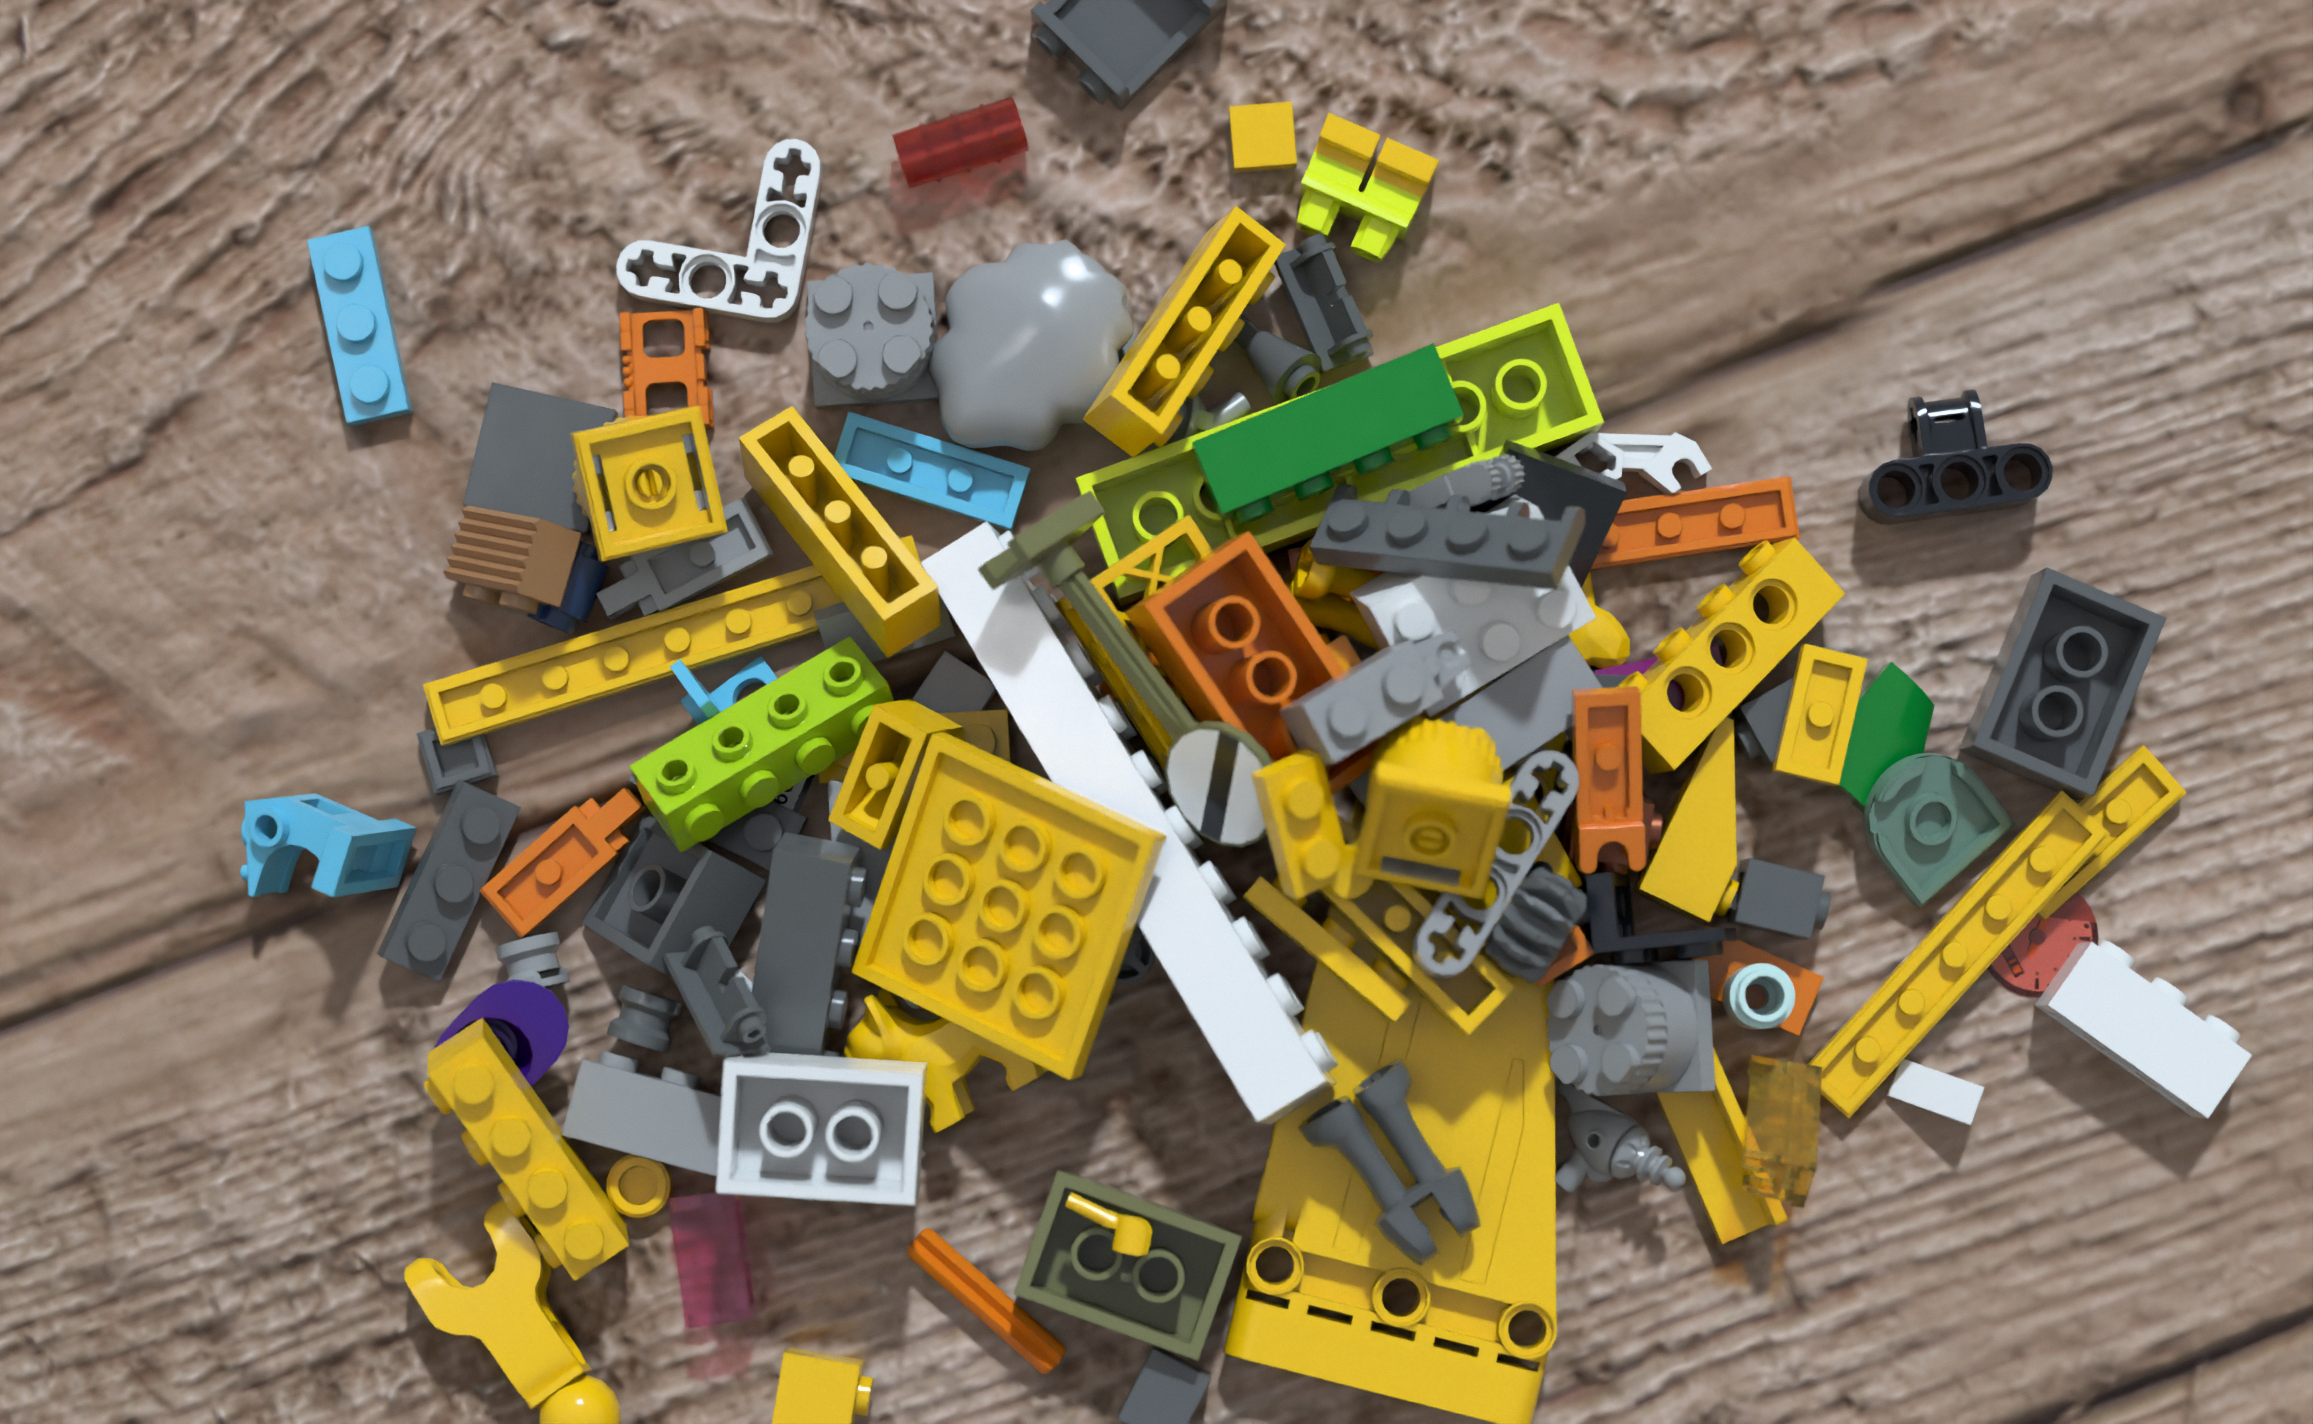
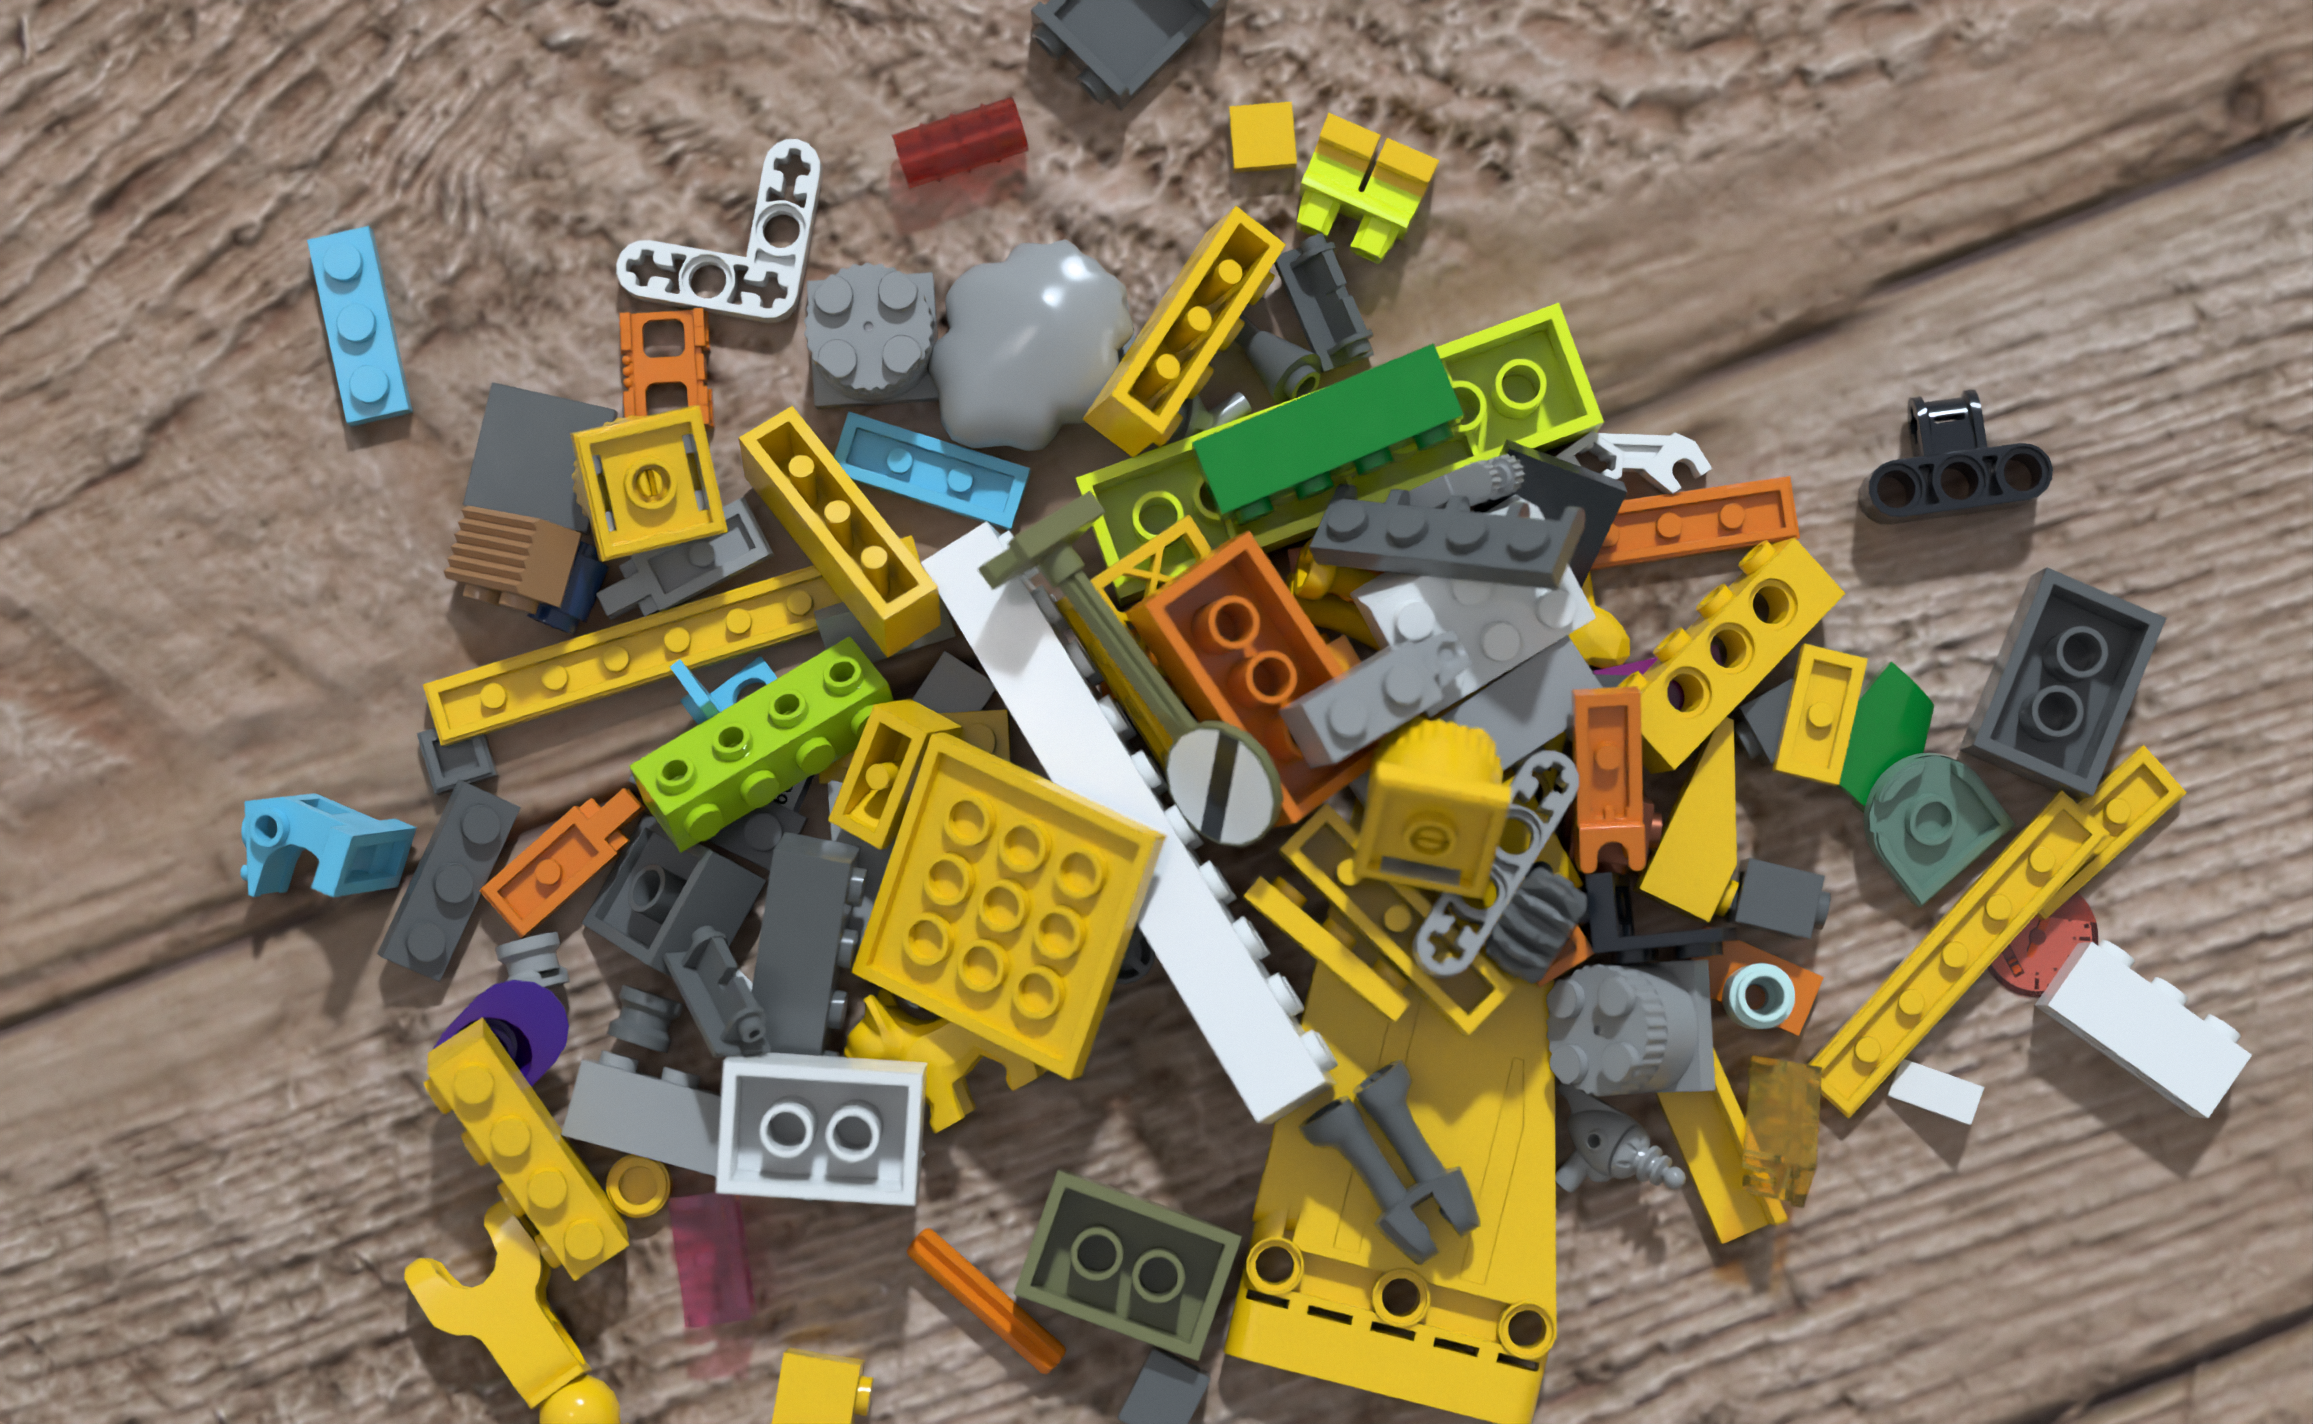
yellow hand [1065,1192,1152,1256] -> none
yellow hinge [1251,748,1374,899] -> none

